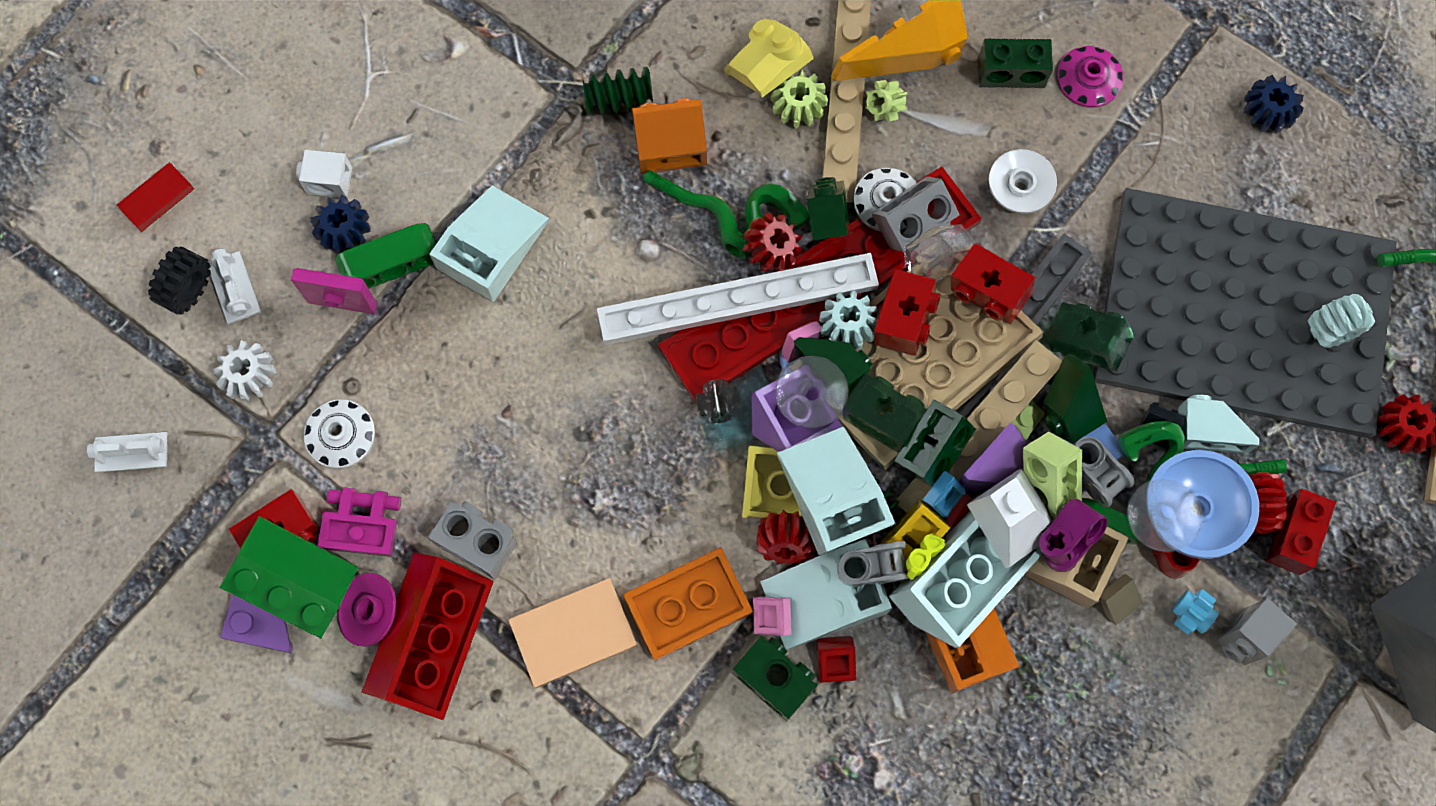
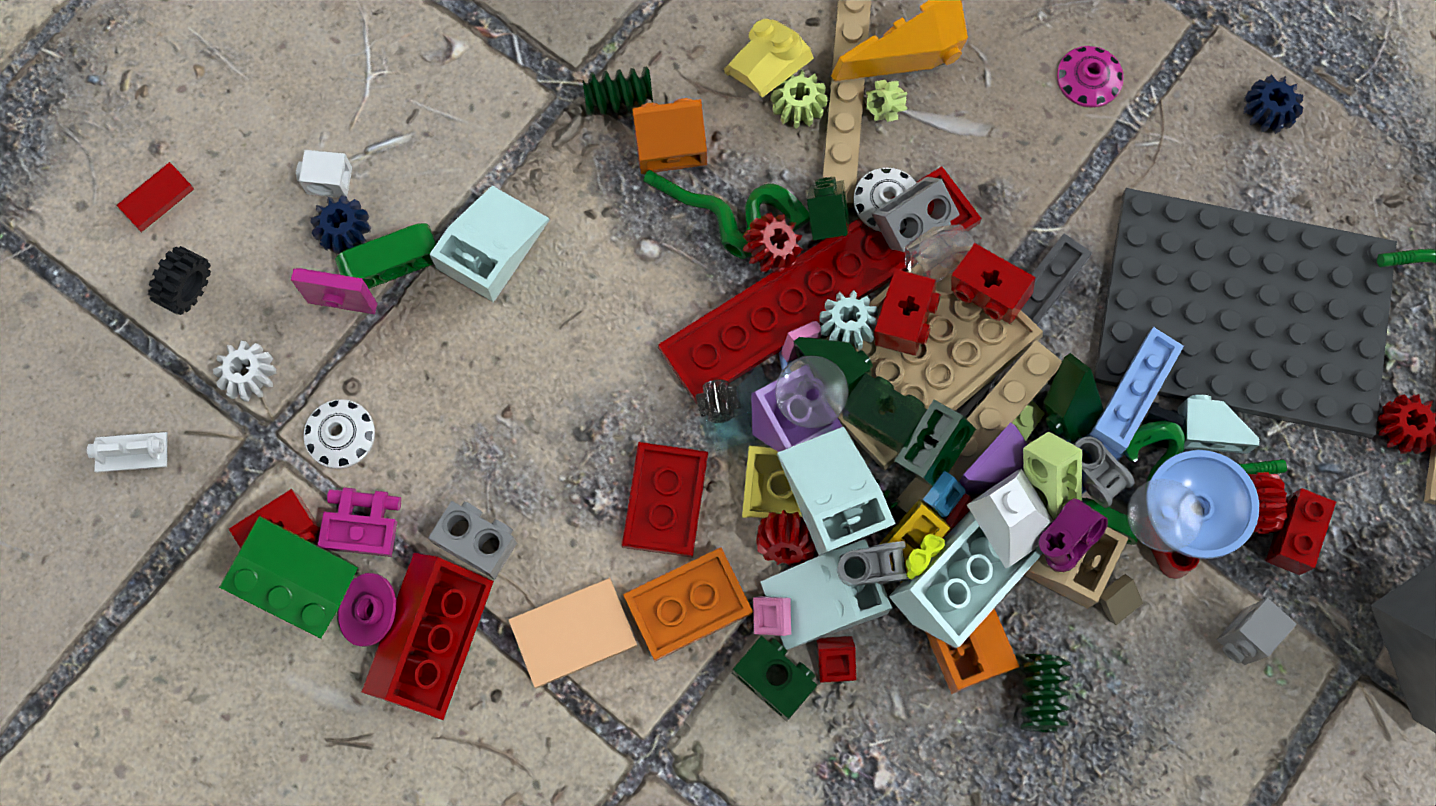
white hinge [209,249,261,325] -> none
medium lavender wing [220,595,293,654] -> none
white plate [597,253,879,345] -> none
dark green brick [978,39,1053,88] -> none
white dish [989,149,1057,214] -> none
clear green brick [1045,302,1134,372] -> none
medium azure gear [1171,589,1219,635] -> none
light aqua gear [1308,294,1375,348] -> none
none -> red tile [622,442,708,558]
none -> dark green piece [1020,654,1071,733]
none -> light blue plate [1090,327,1184,454]

